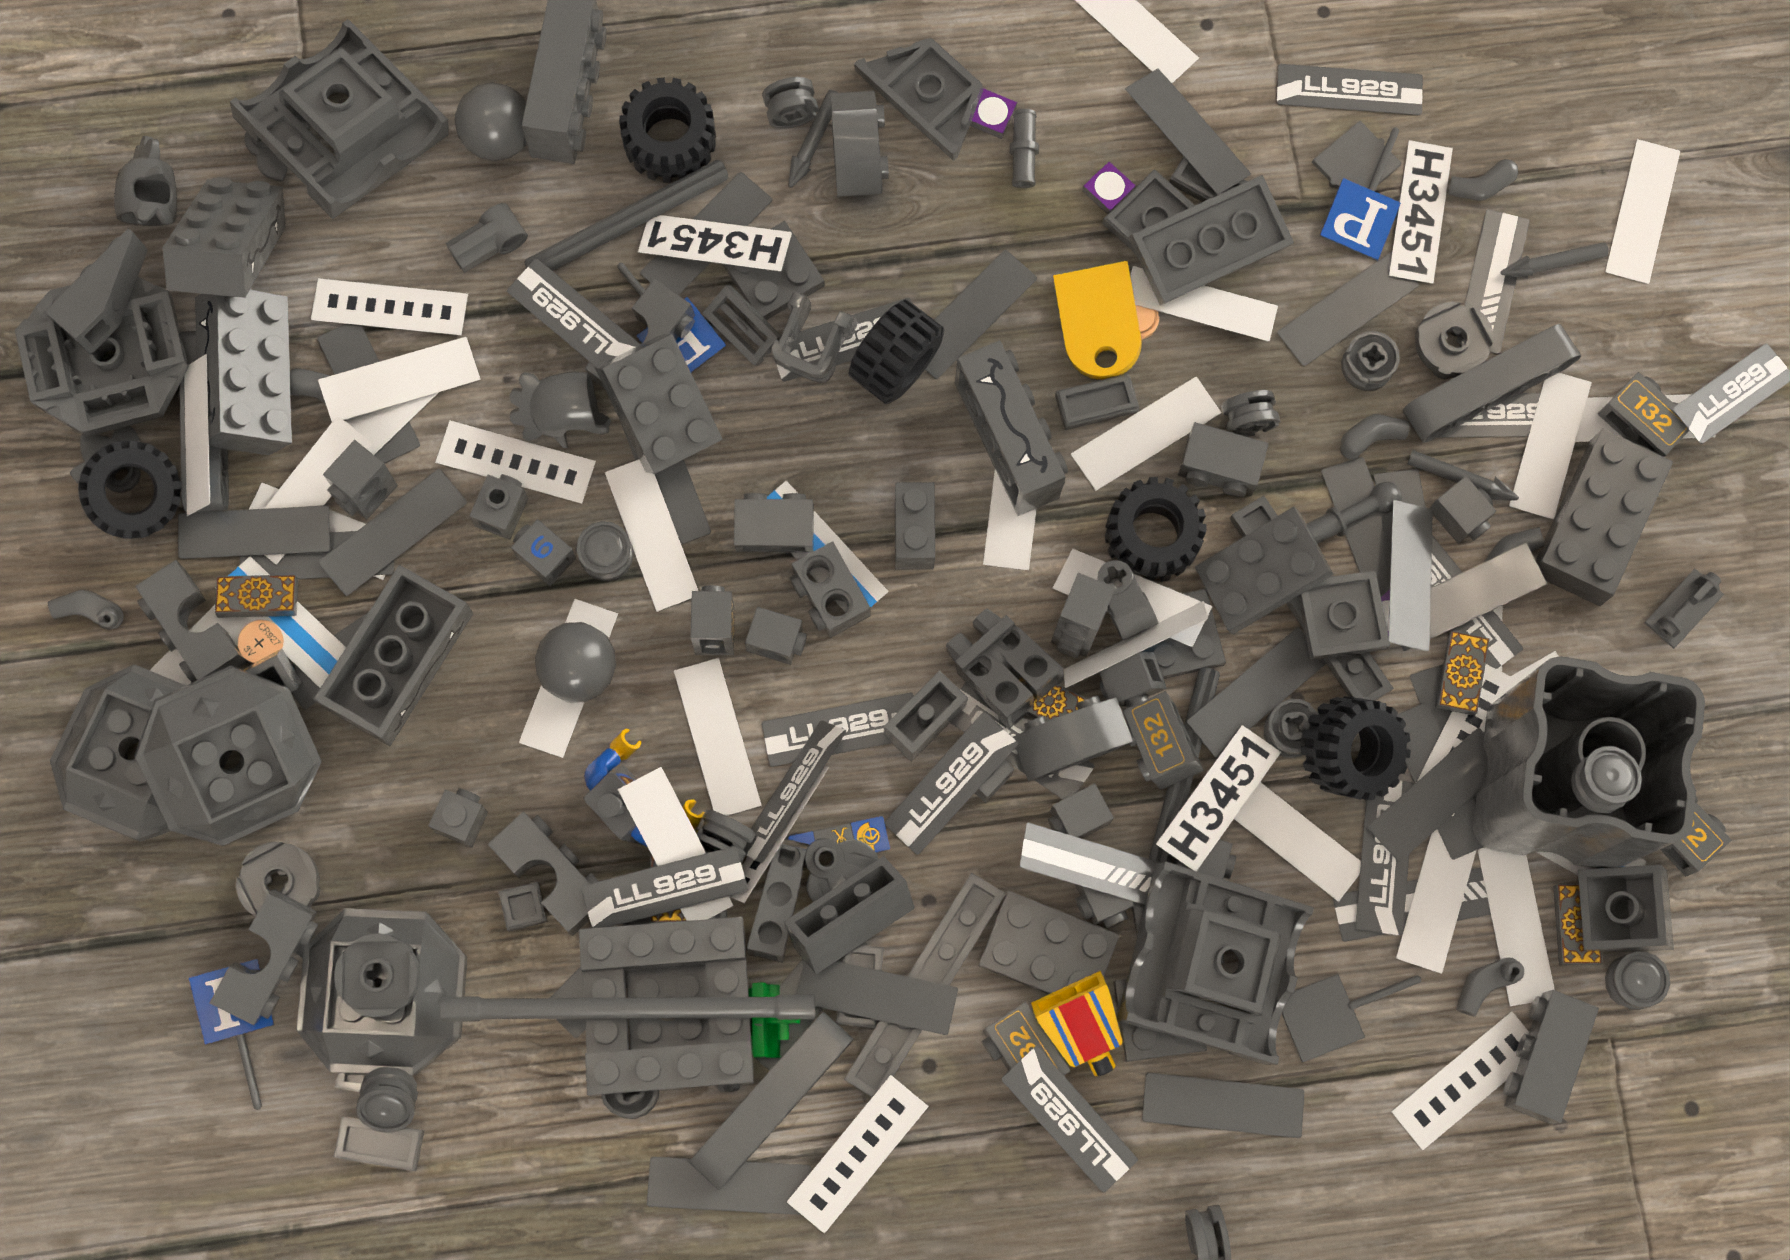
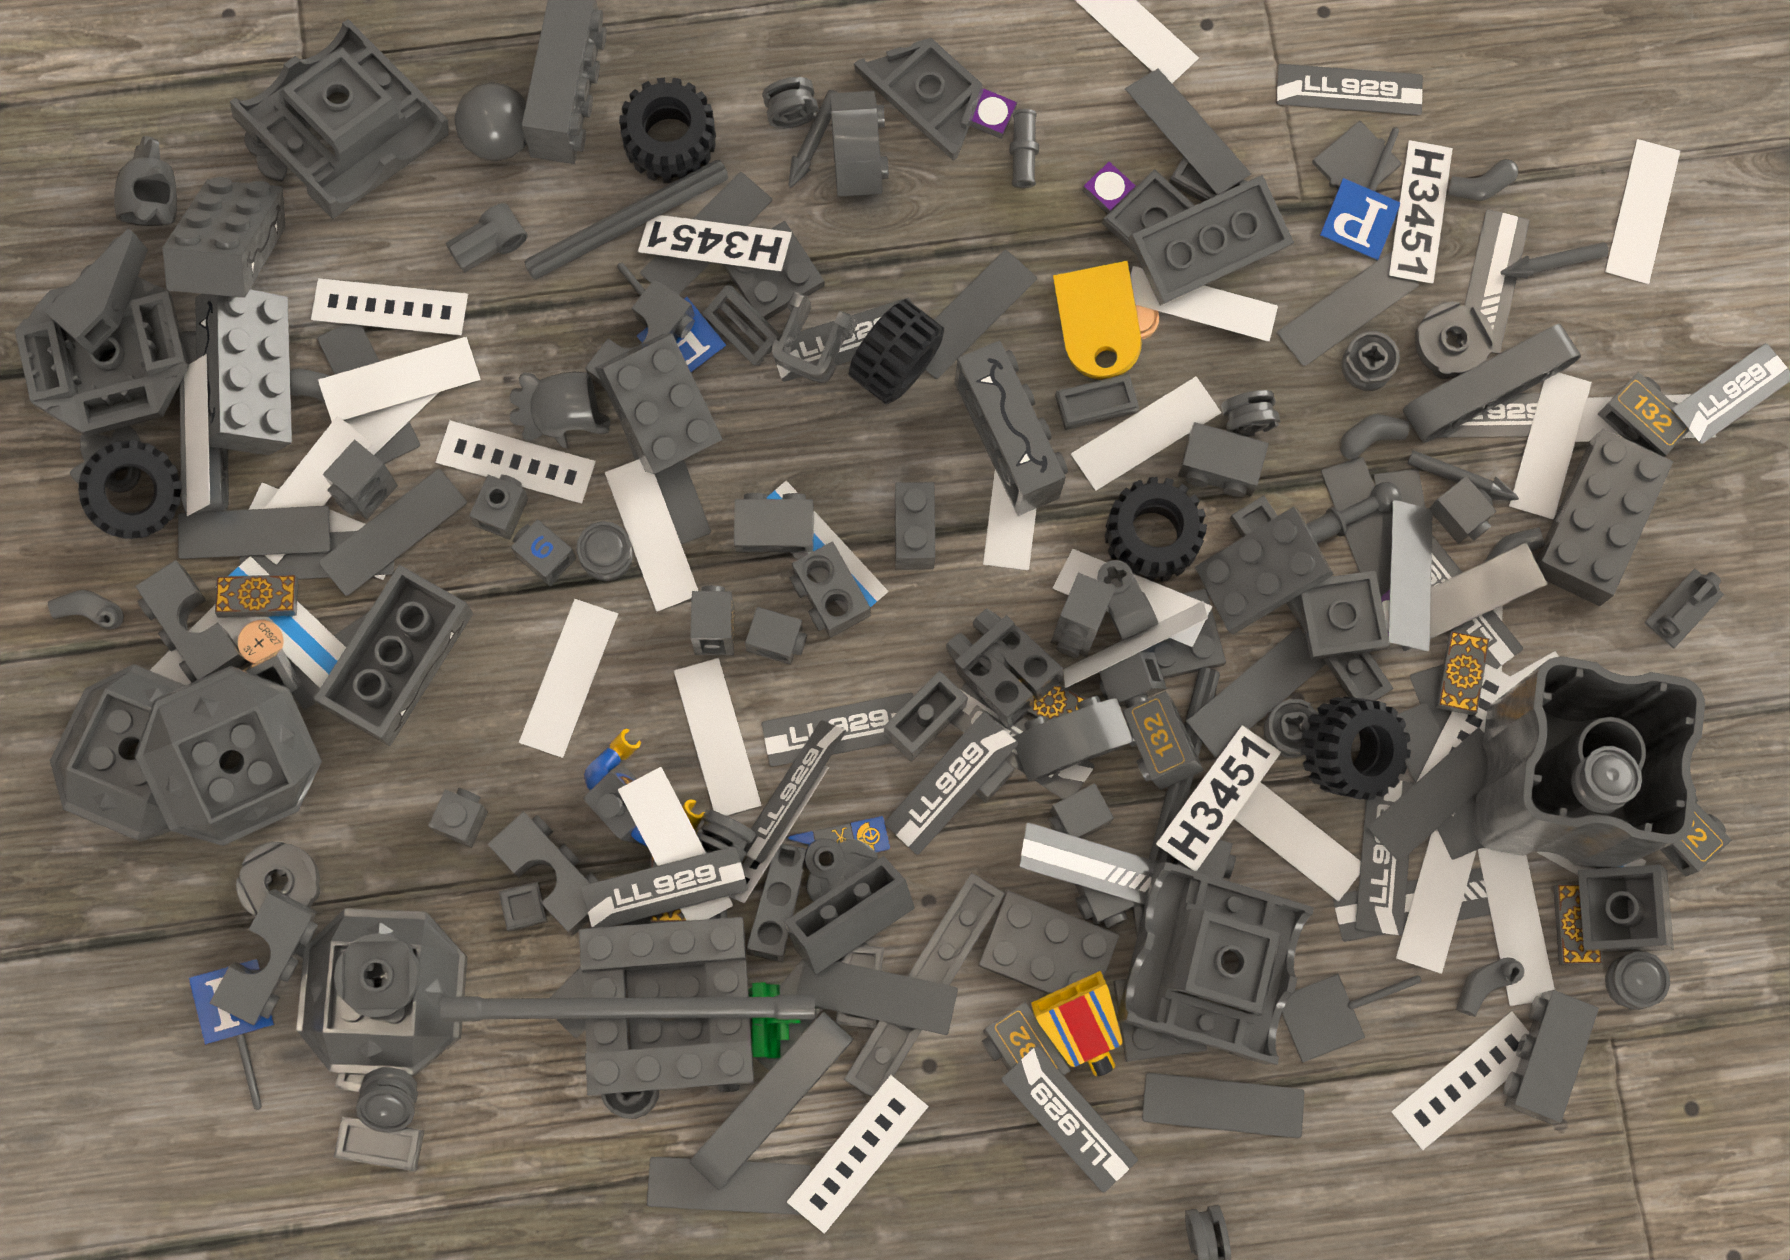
dark grey sticker [507,259,640,367] -> none
dark grey piece [535,622,616,703] -> none

